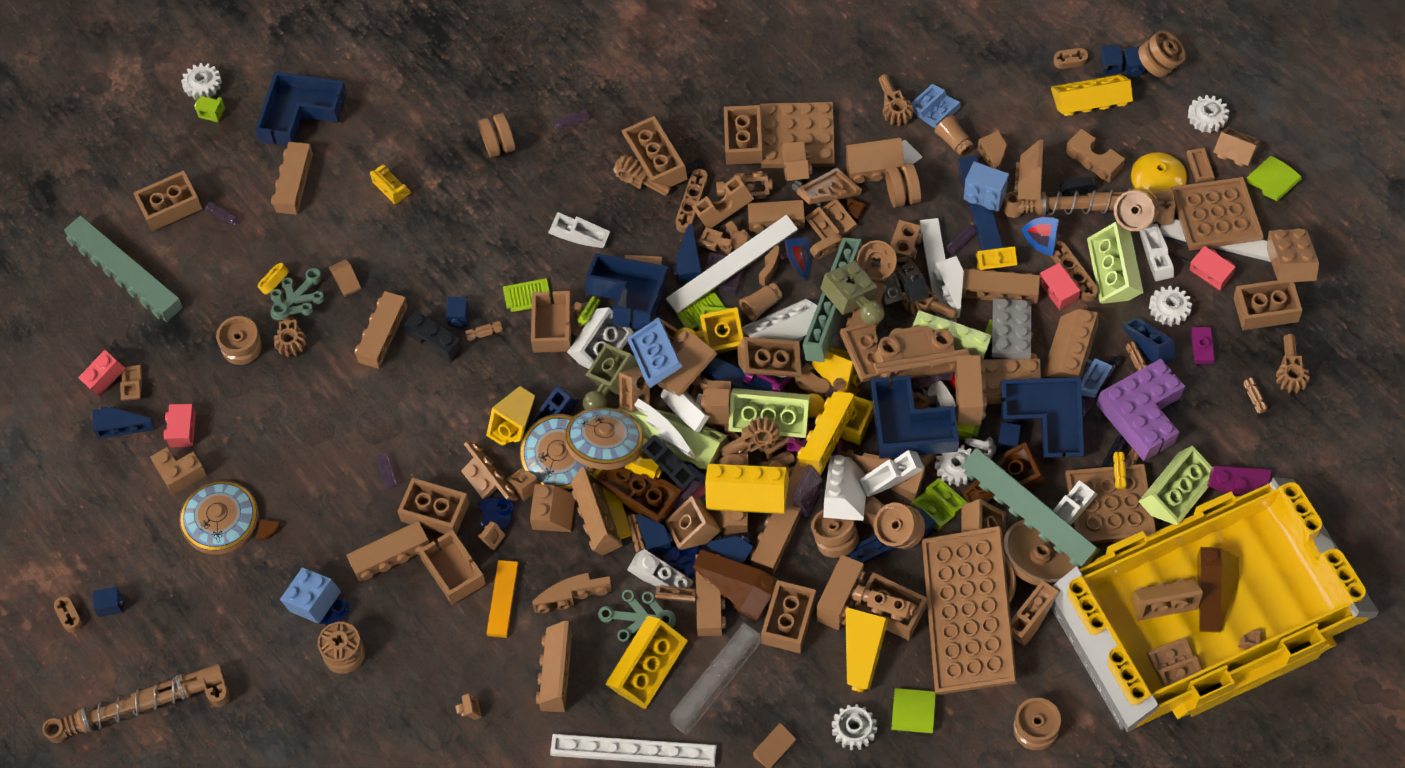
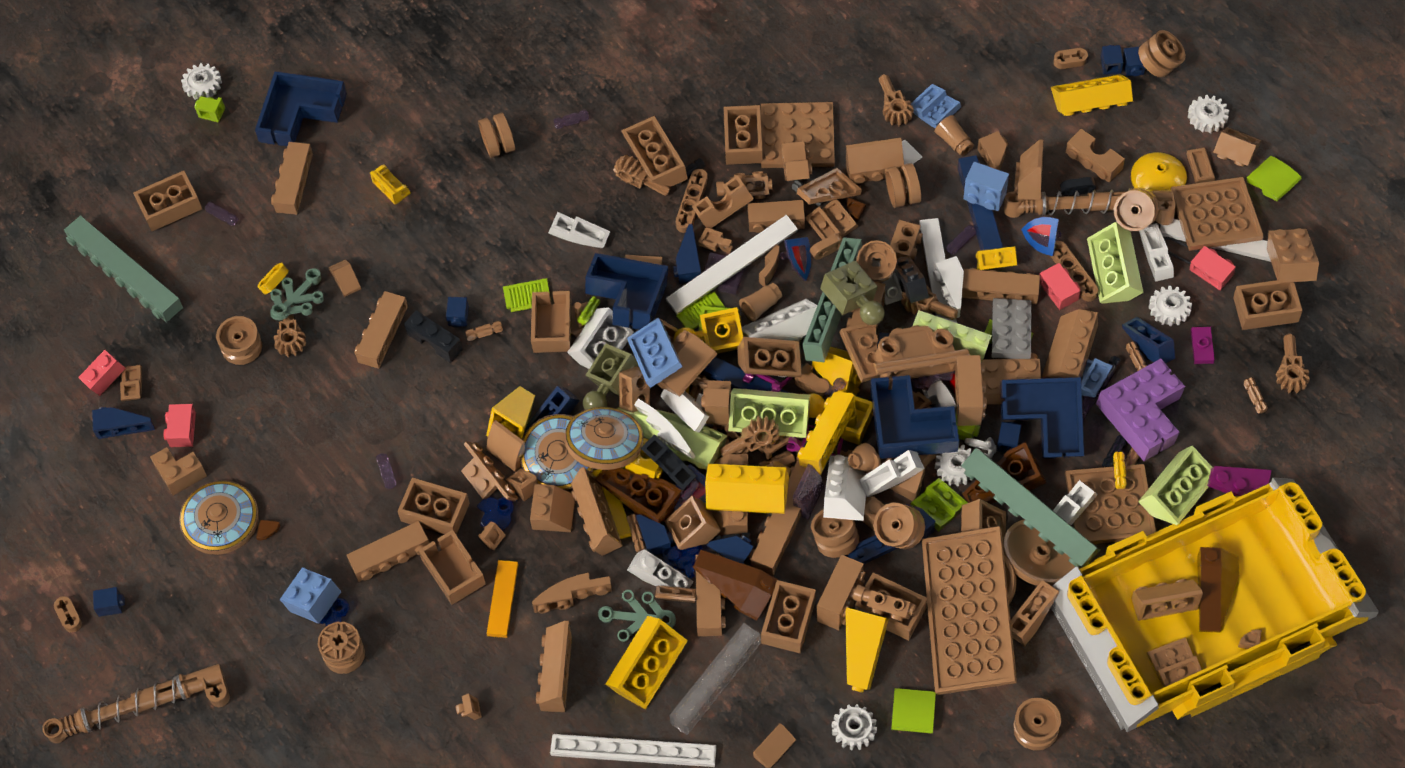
medium nougat plate [725,221,752,250] -> none
none -> medium nougat slope [487,420,525,472]
none -> medium nougat piece [848,443,881,471]

